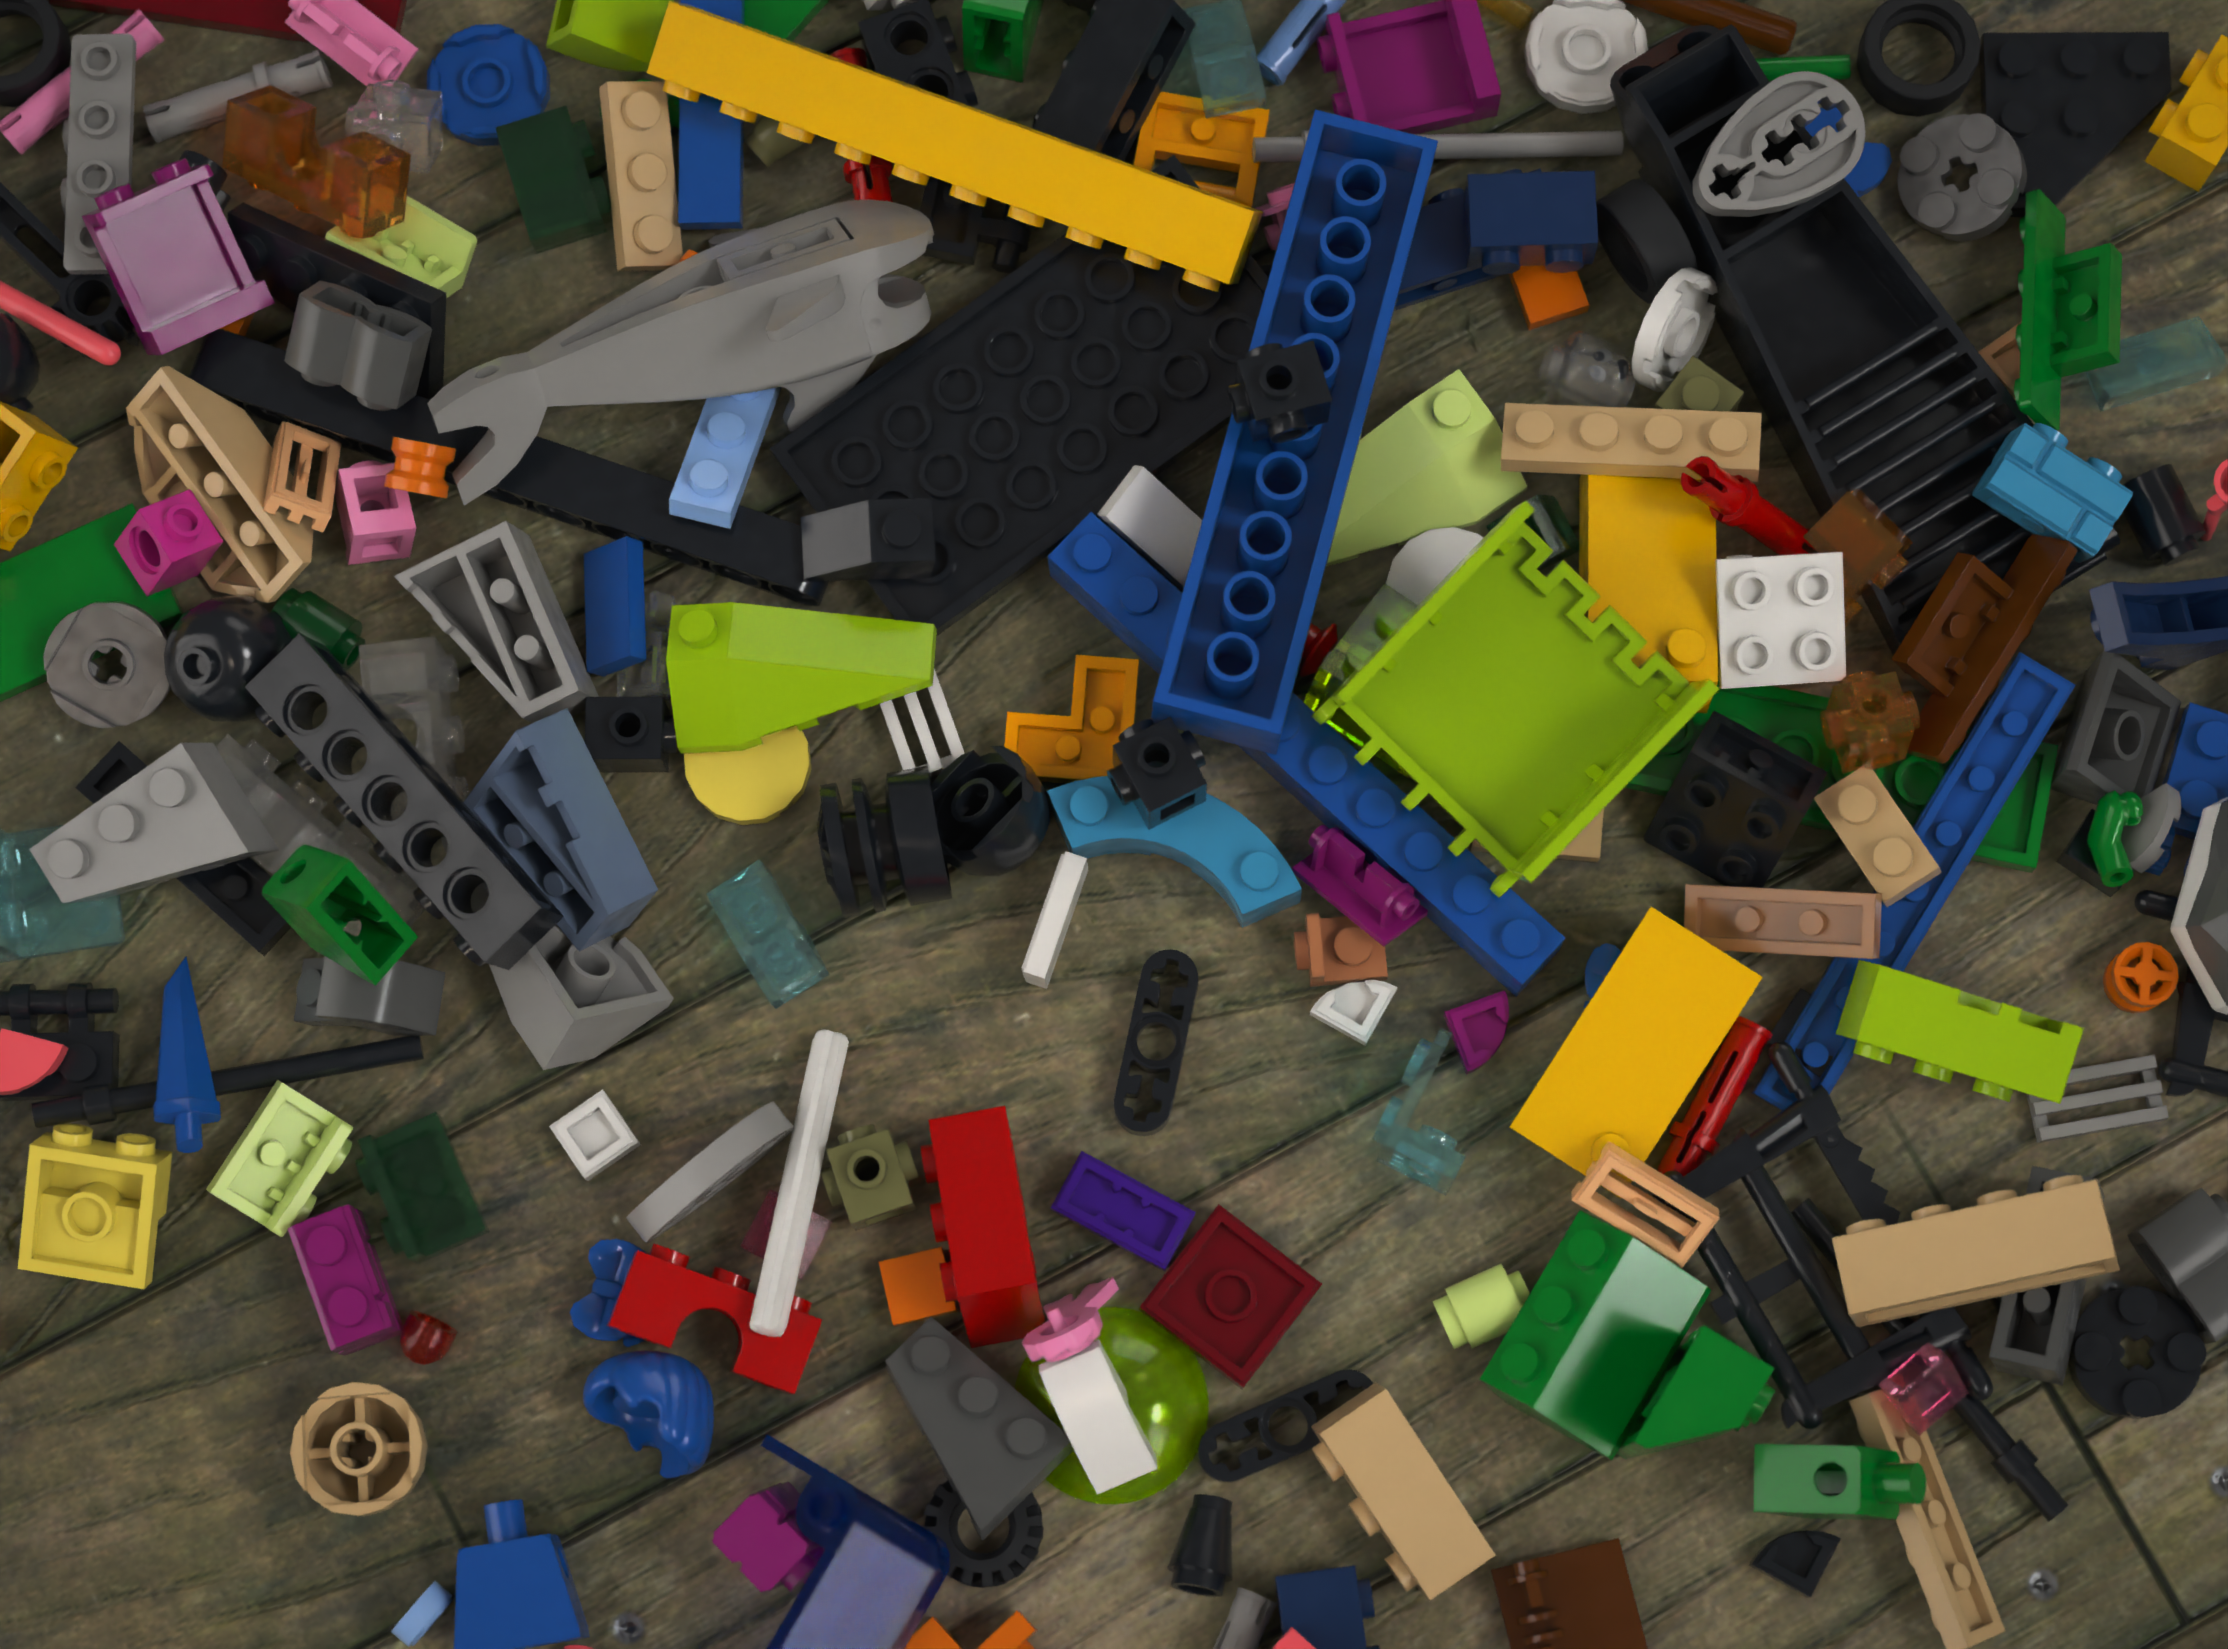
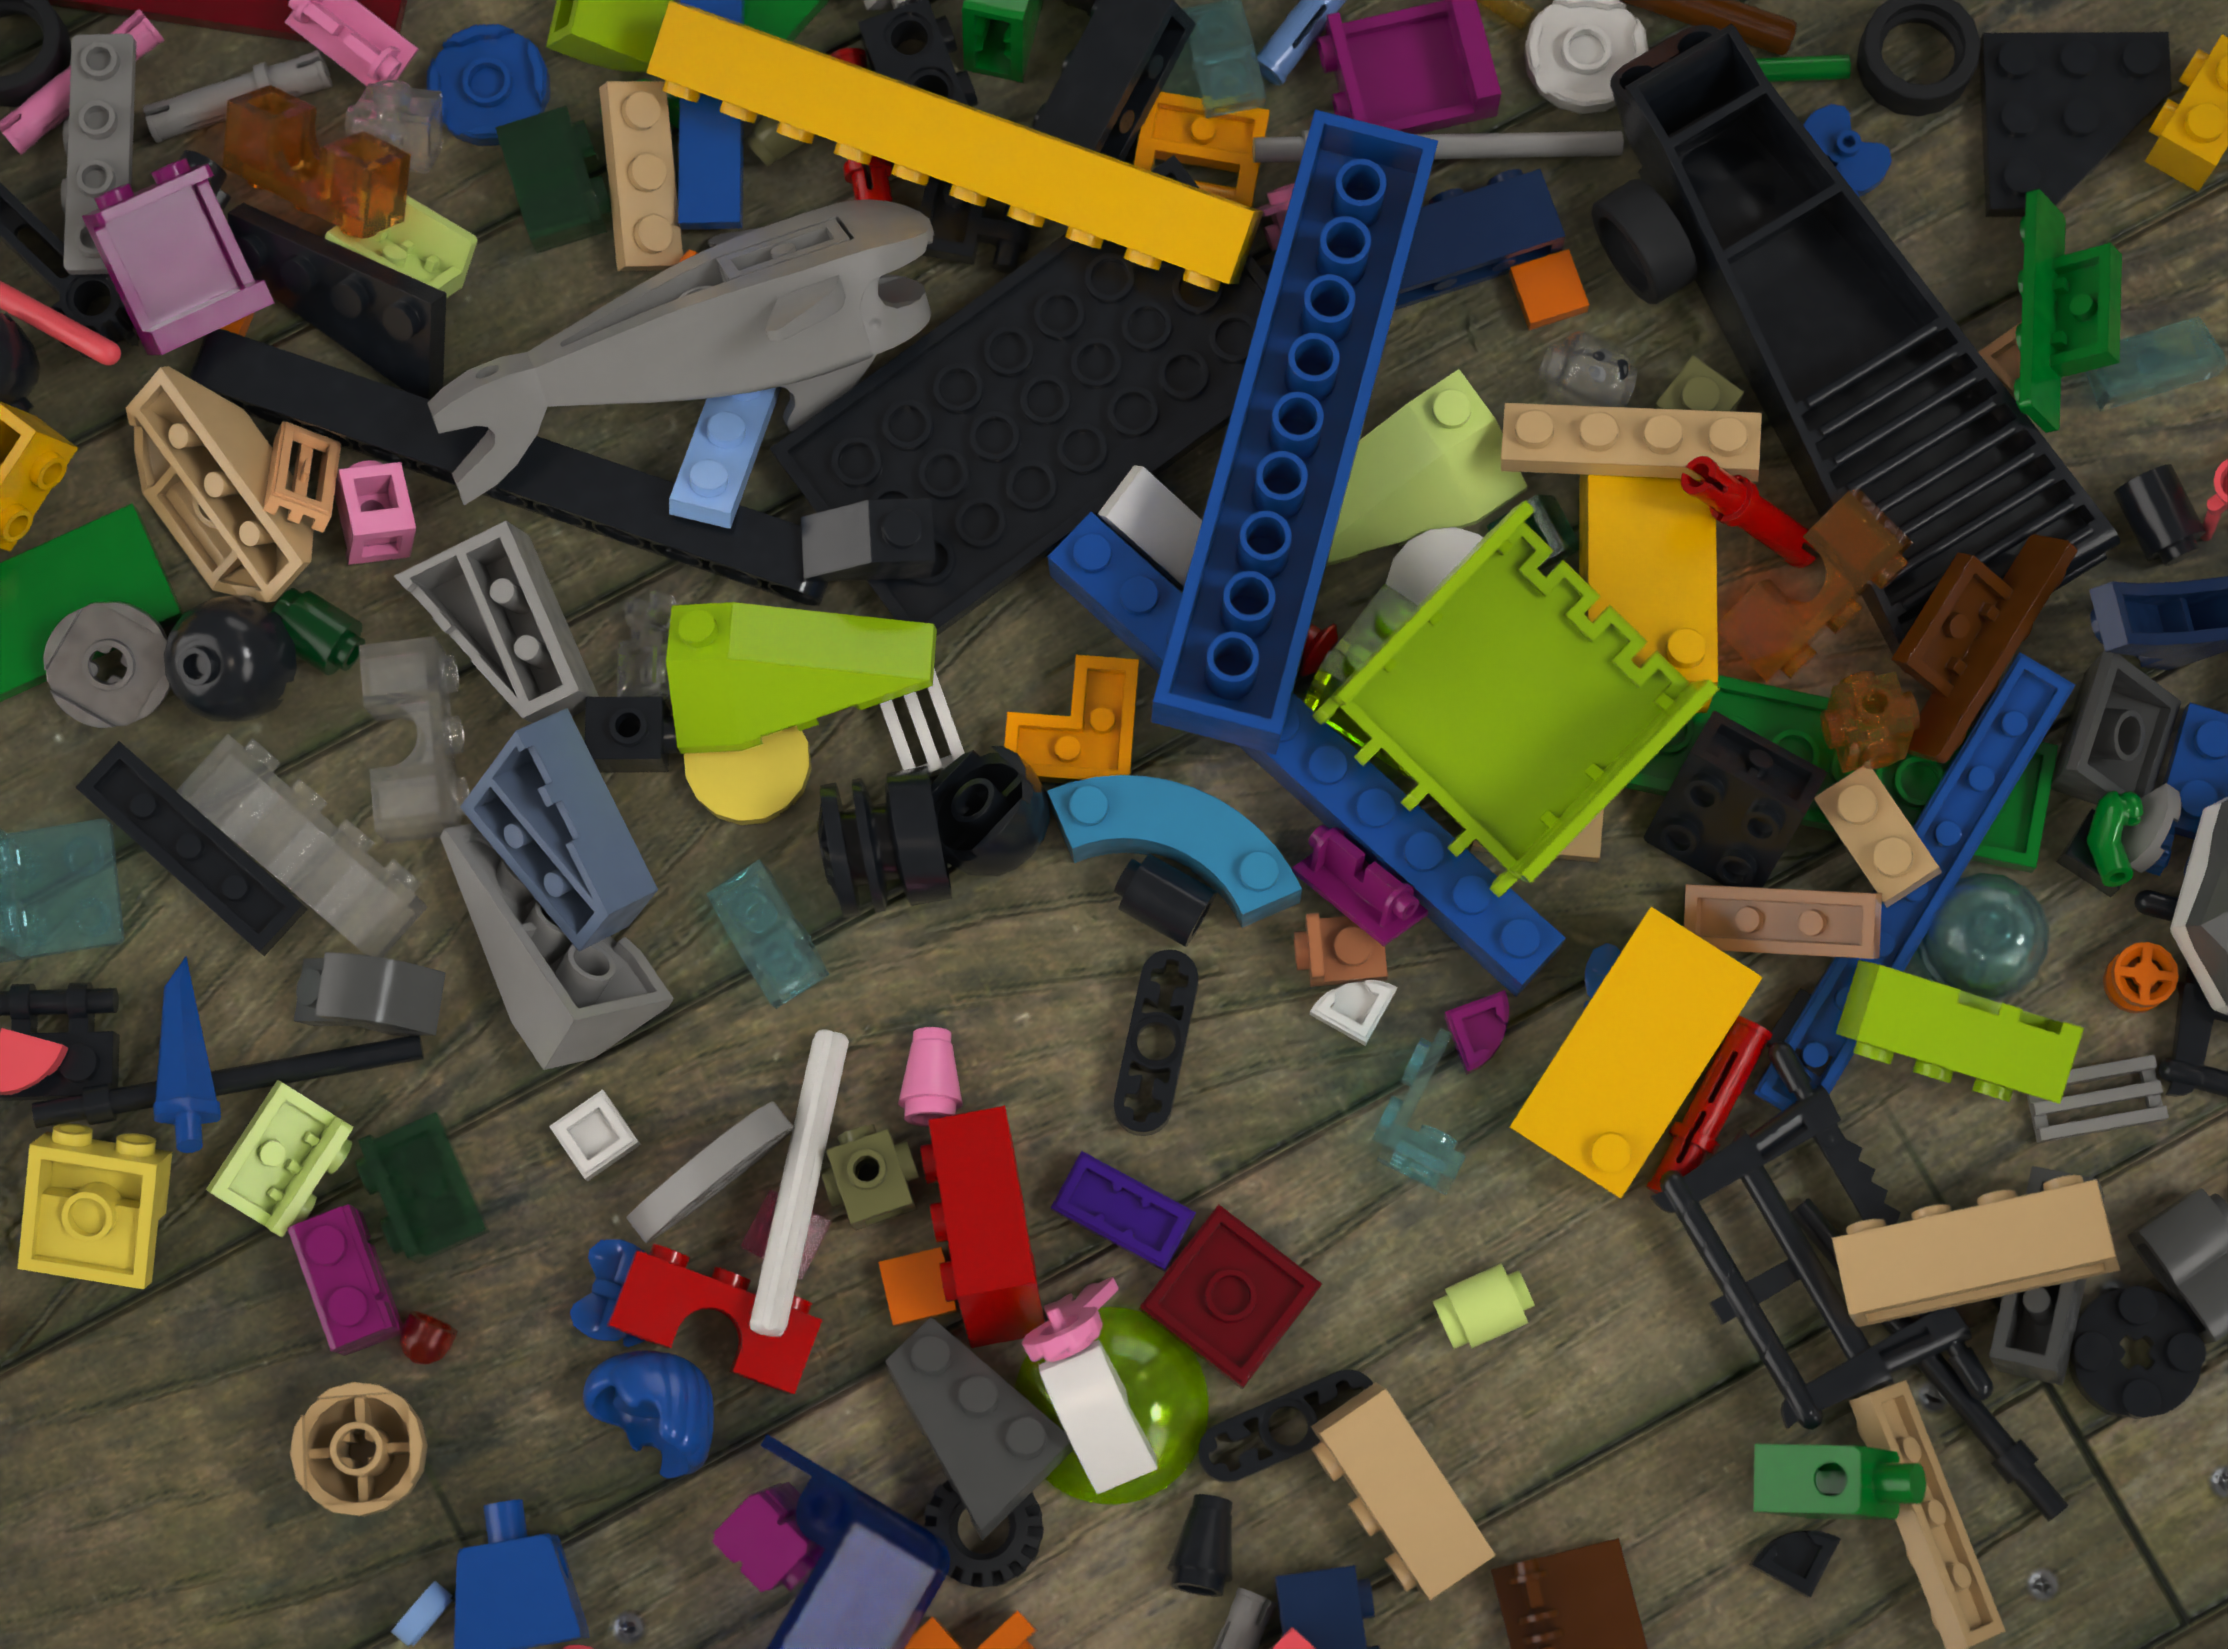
light grey wedge [29,743,279,904] -> none
dark pink brick [114,489,224,597] -> none
black brick [245,633,564,970] -> none
green torso [262,844,418,986] -> none
dark grey brick [284,281,432,411] -> none
orange wheel [384,437,456,499] -> none
blue tile [584,536,646,676] -> none
white tile [1022,851,1088,989] -> none
black brick [1107,716,1207,830] -> none
black brick [1227,341,1332,443] -> none
dark blue brick [1464,171,1598,275] -> none
green slope [1480,1210,1711,1460] -> none
light nougat tile [1572,1141,1720,1268] -> none
green slope [1616,1325,1775,1459] -> none
white tile [1632,267,1718,392] -> none
light grey piece [1693,71,1865,217] -> none
white hinge [1715,552,1847,689] -> none
clear pink slope [1878,1342,1969,1436] -> none
flat silver plate [1897,113,2027,242] -> none
dark azure brick [1972,423,2133,563] -> none
none -> bright pink cone [898,1027,963,1127]
none -> black brick [1114,854,1217,947]
none -> clear light blue cylinder [1917,873,2050,1002]

